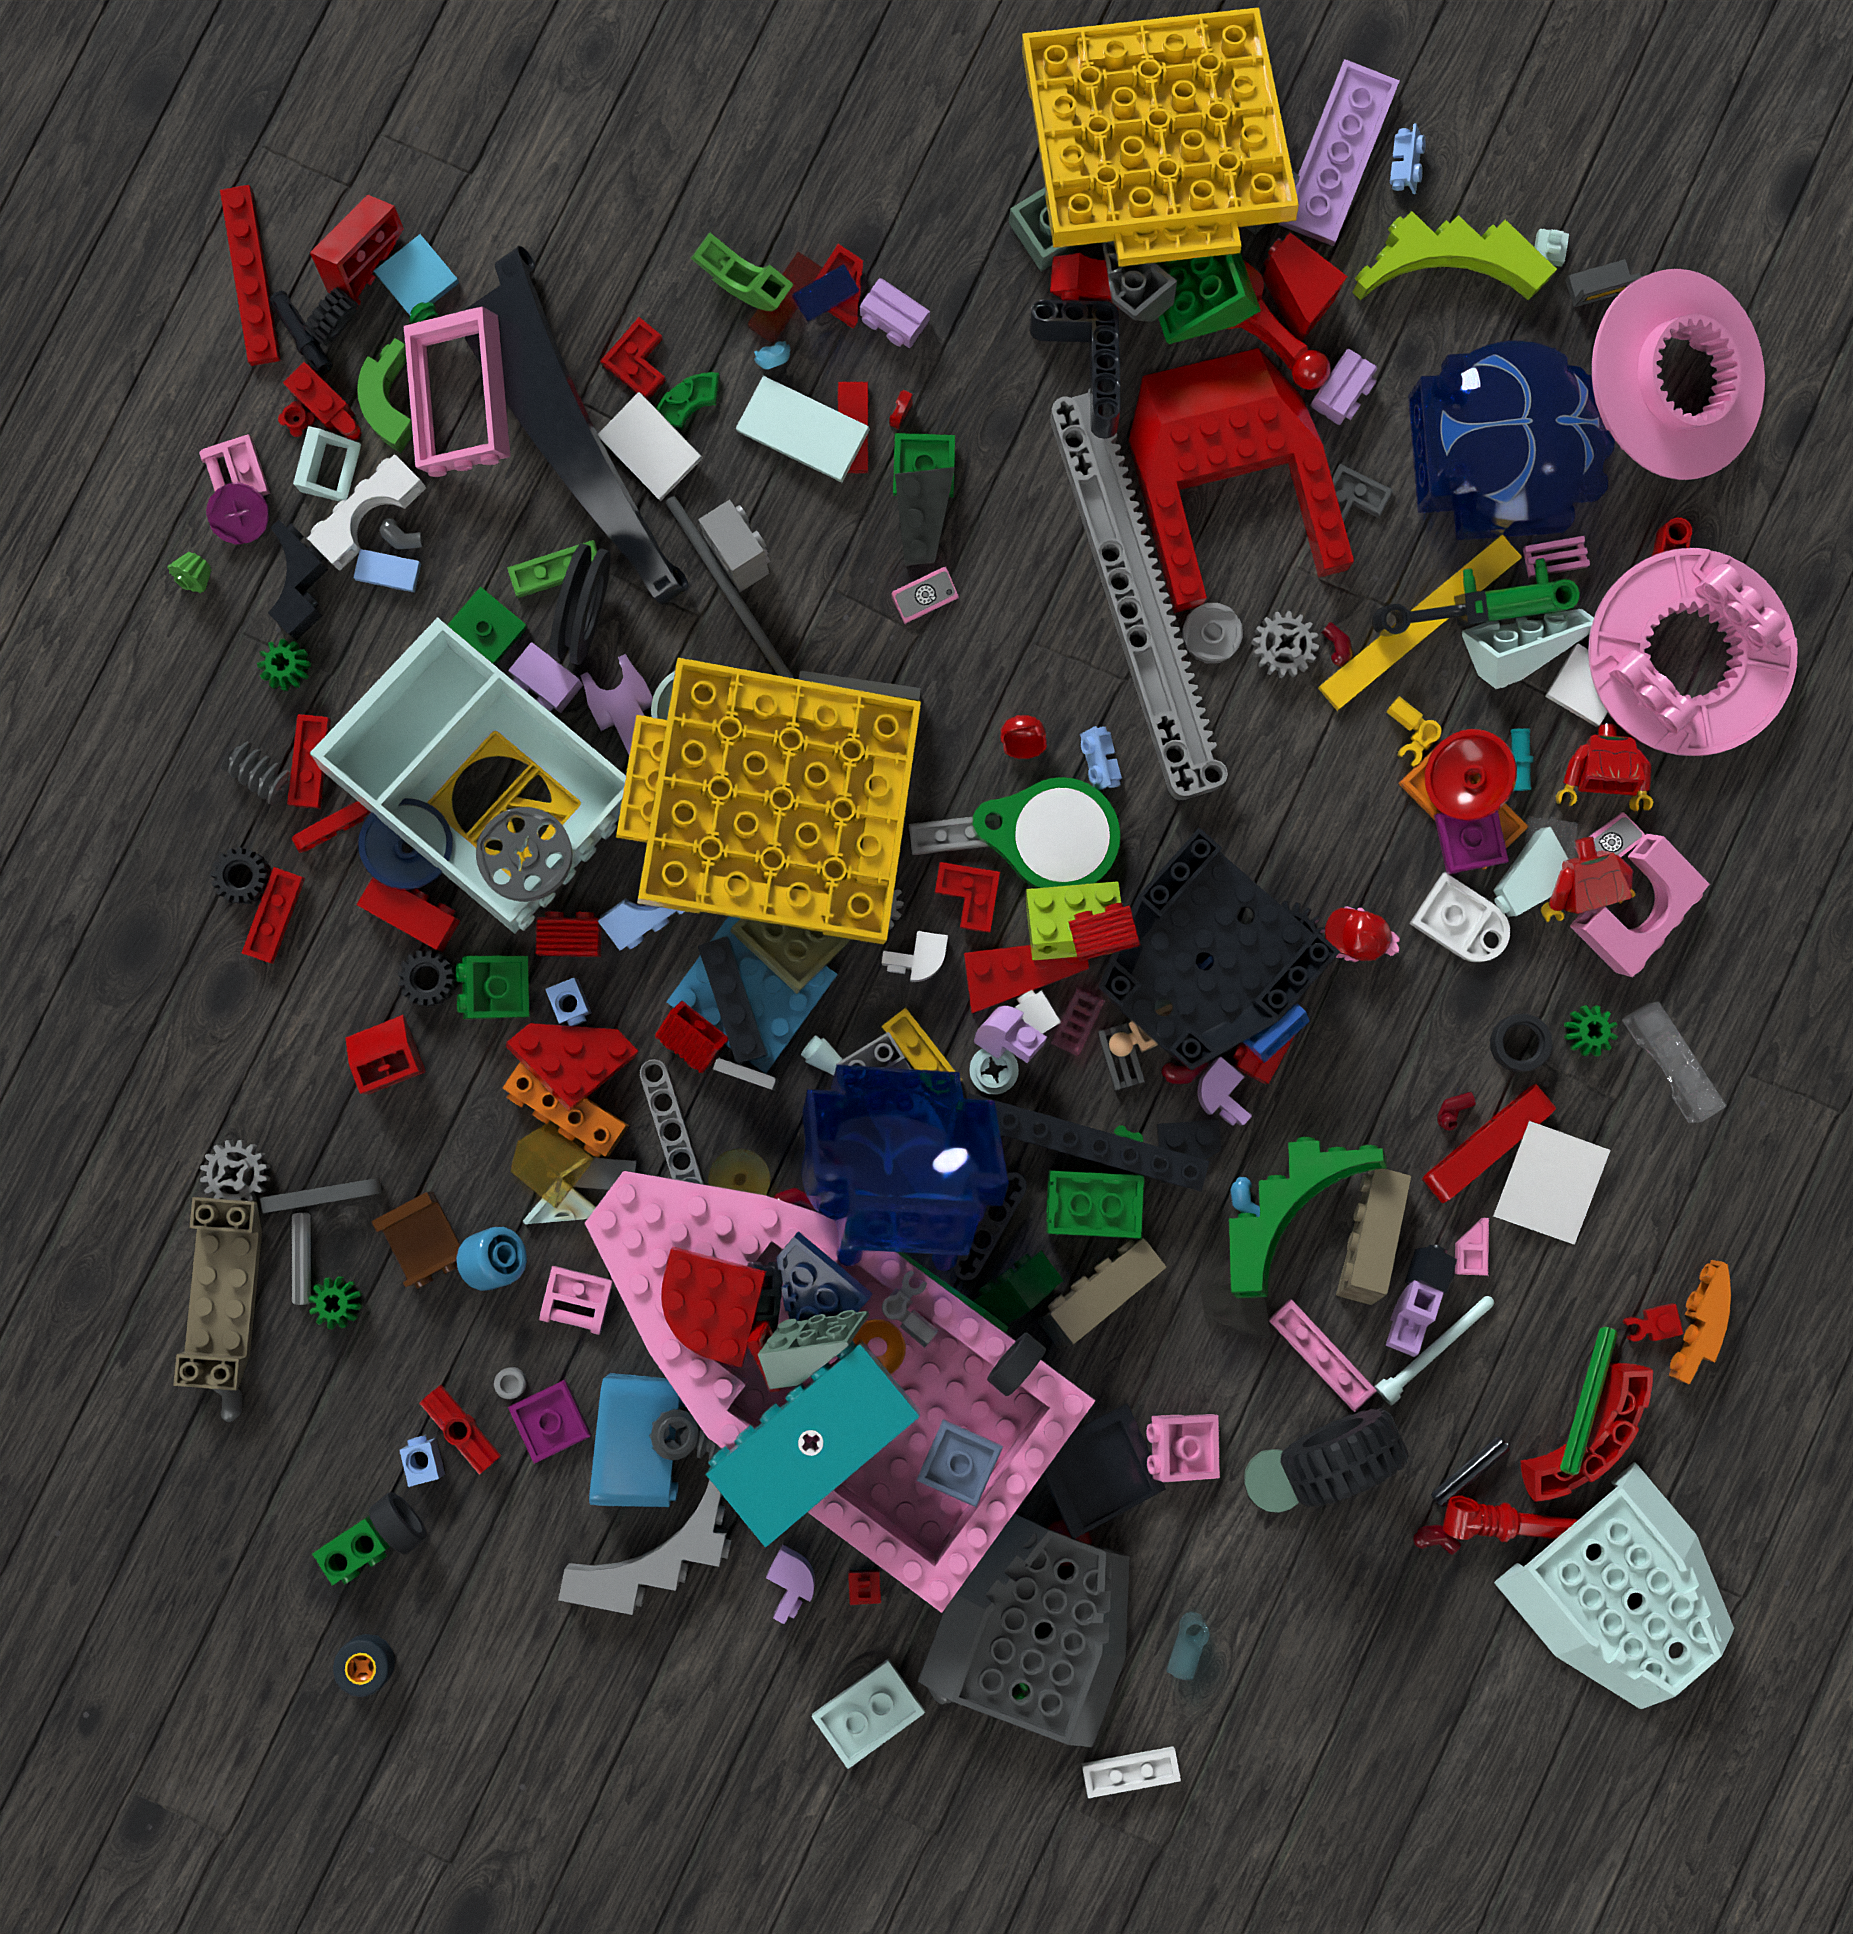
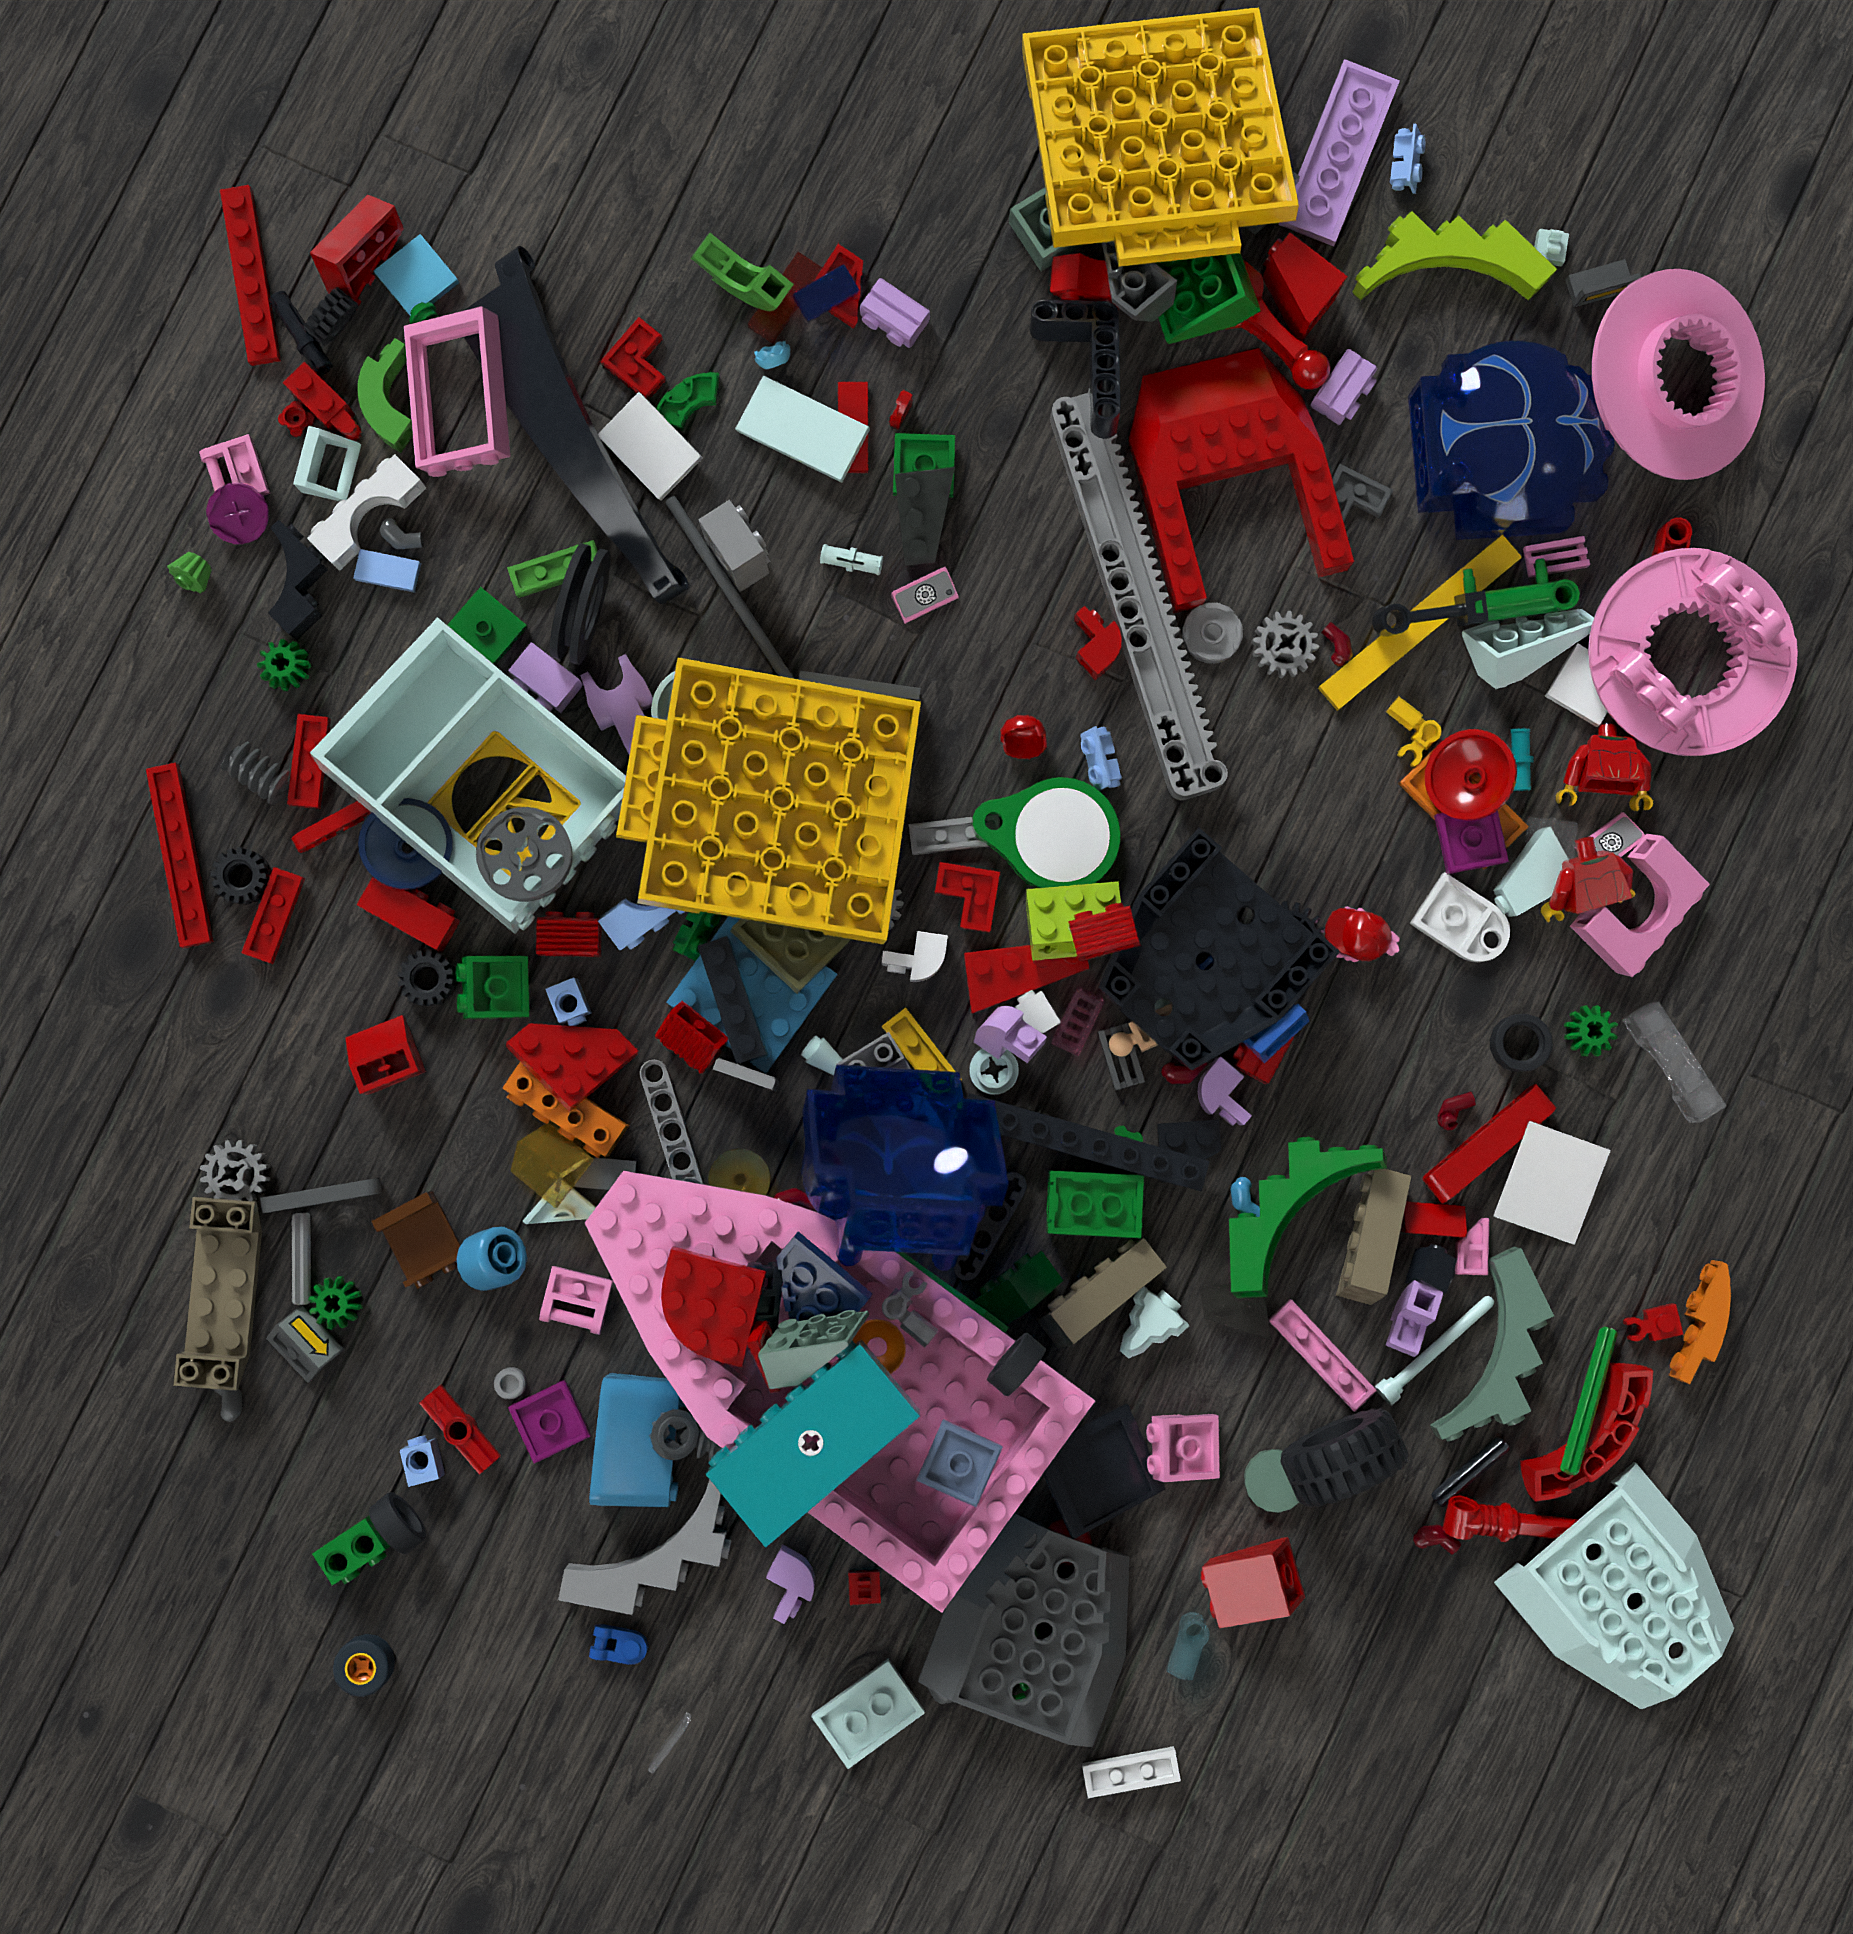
none -> red plate [146,762,214,948]
none -> panel [266,1305,344,1383]
none -> blue plate [589,1624,648,1665]
none -> clear piece [648,1712,692,1774]
none -> green hinge [672,911,721,962]
none -> light aqua pin [820,544,883,575]
none -> red brick [1074,606,1122,680]
none -> light aqua rock [1120,1286,1189,1358]
none -> slope [1201,1537,1305,1628]
none -> red slope [1401,1201,1467,1238]
none -> sand green arch [1430,1247,1554,1441]

